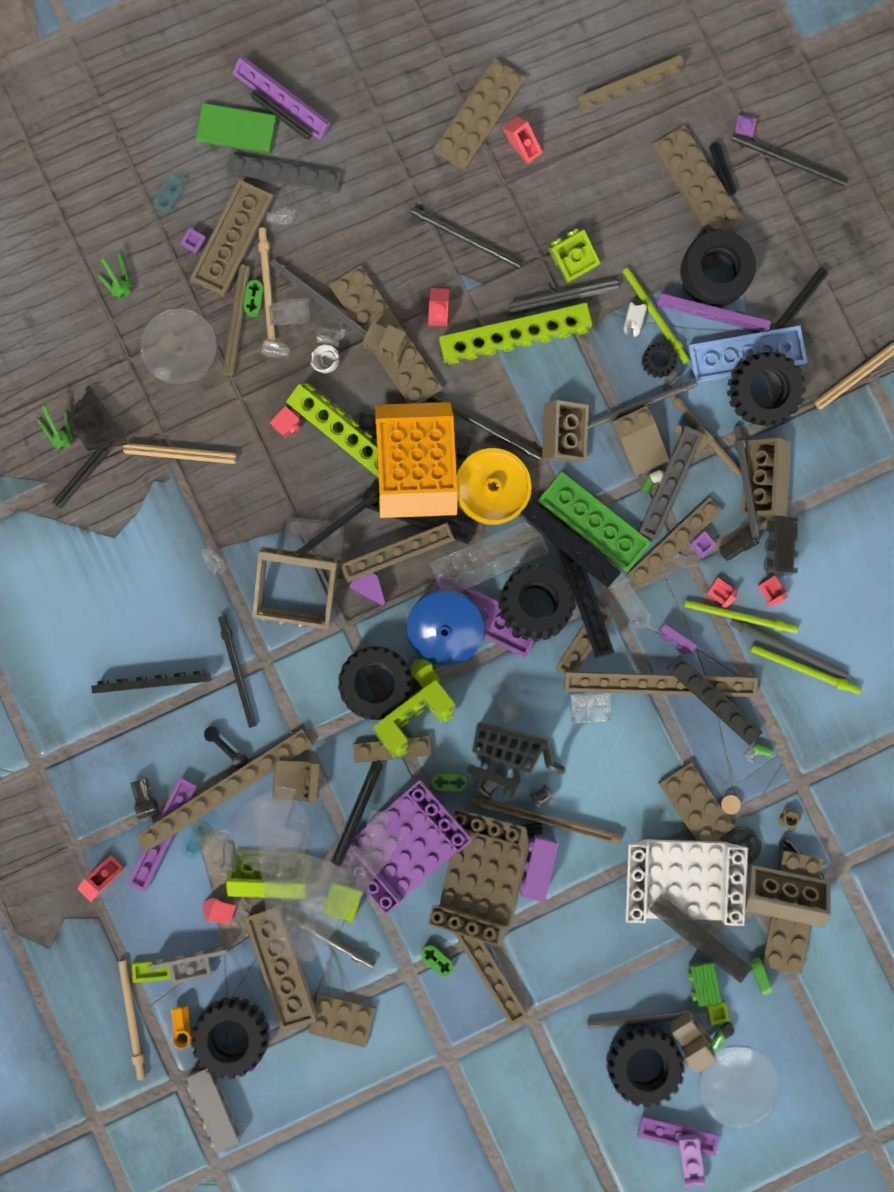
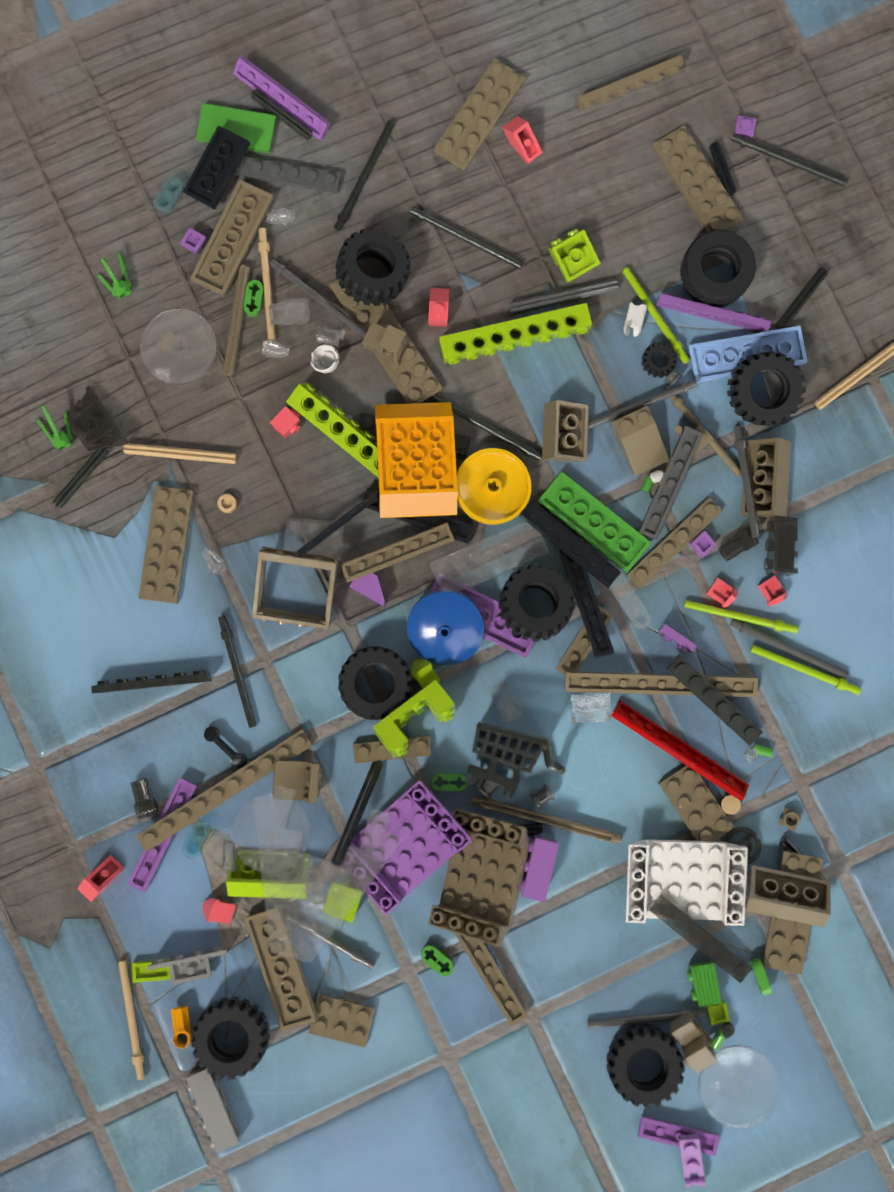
none -> dark tan plate [139,486,194,604]
none -> black plate [183,125,251,210]
none -> tan tile [217,494,237,513]
none -> pearl dark grey bar [333,120,395,231]
none -> black tyre [335,228,411,306]
none -> red tile [610,700,749,801]

